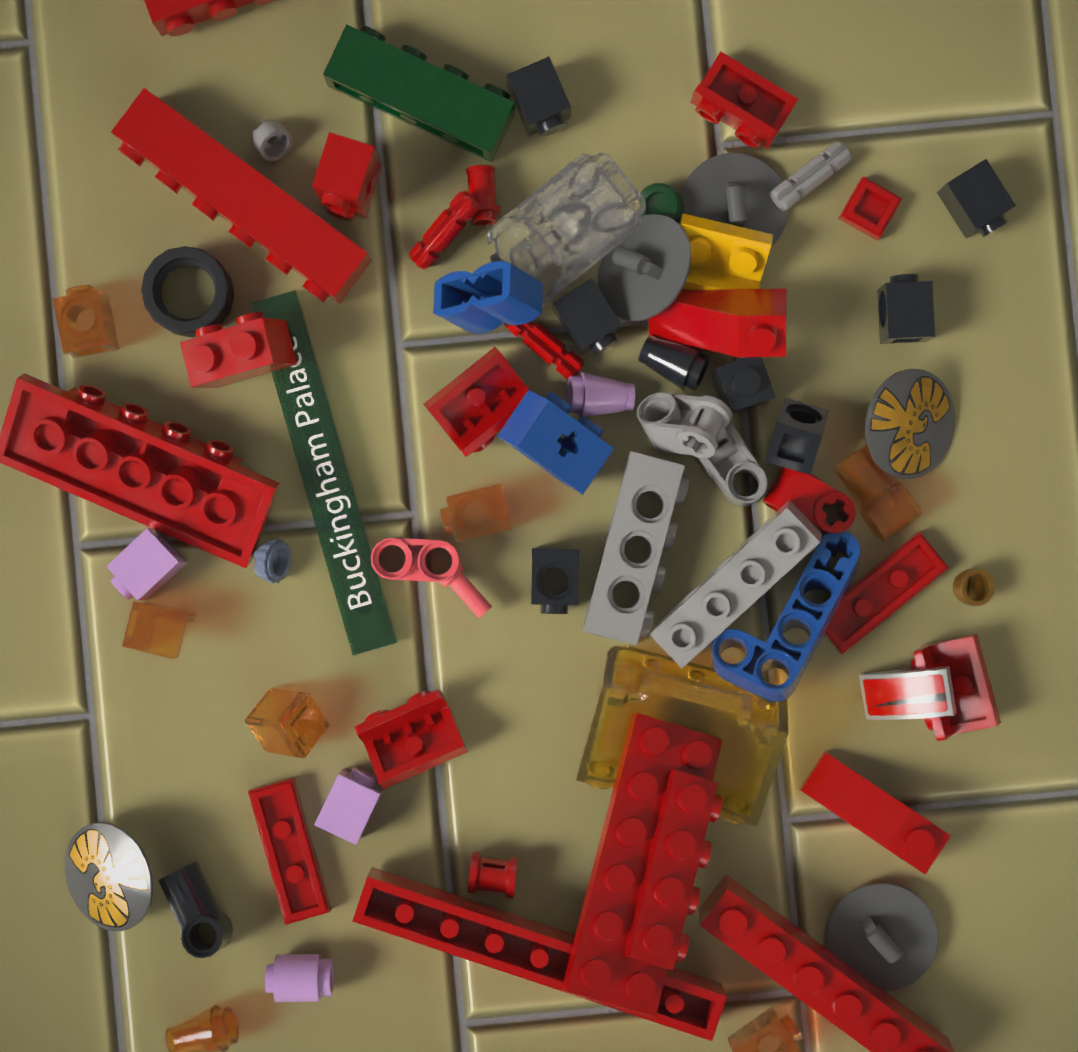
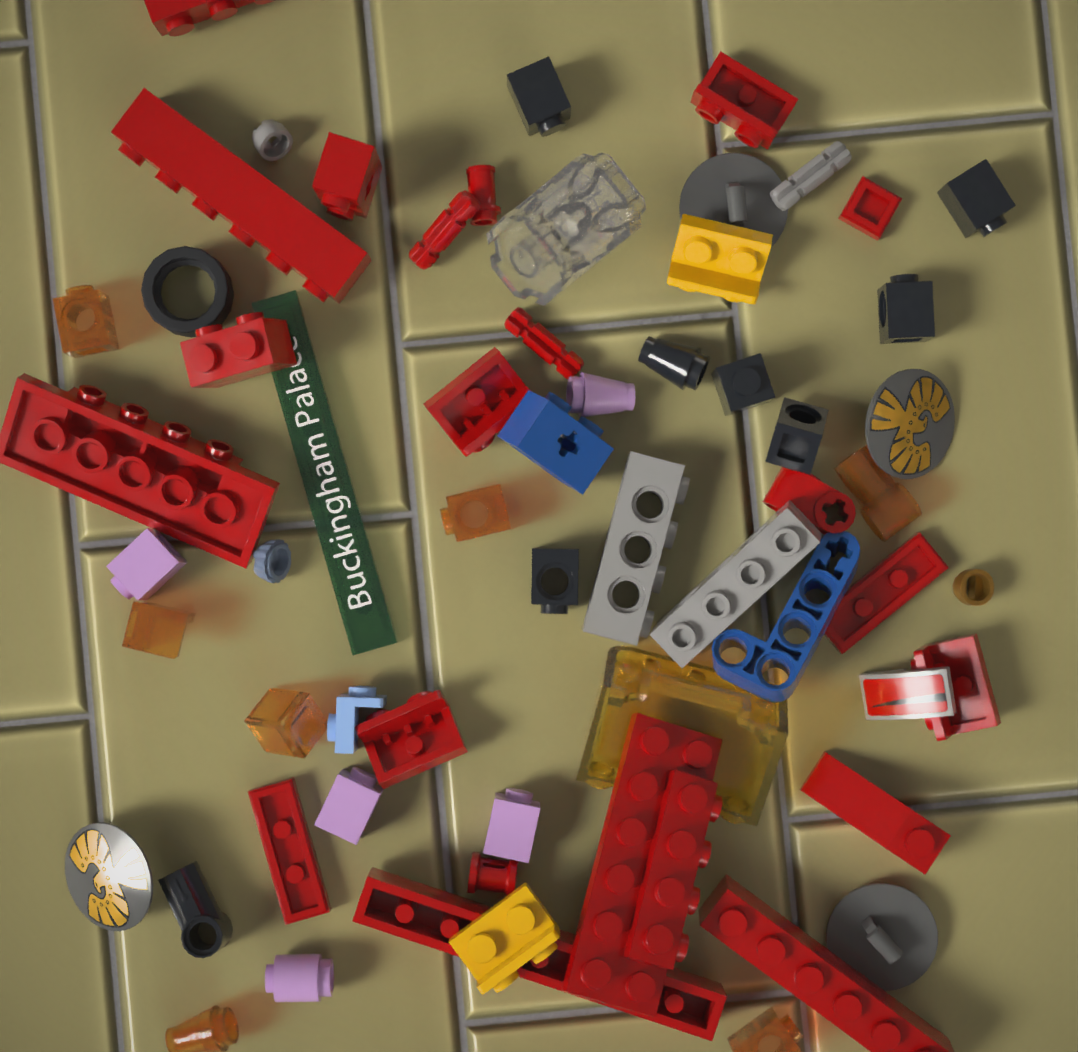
dark green brick [323,24,515,162] -> none
coral beam [371,538,492,618] -> none
blue brick [433,261,543,334] -> none
black brick [552,278,622,355] -> none
dark grey shield [598,214,691,321] -> none
dark green tile [636,183,684,223] -> none
light grey piece [636,392,733,458] -> none
red slope [648,288,788,357] -> none
light grey piece [692,423,767,507] -> none
none -> light blue bracket [327,686,387,754]
none -> yellow bracket [449,882,560,995]
none -> lavender brick [483,788,540,863]

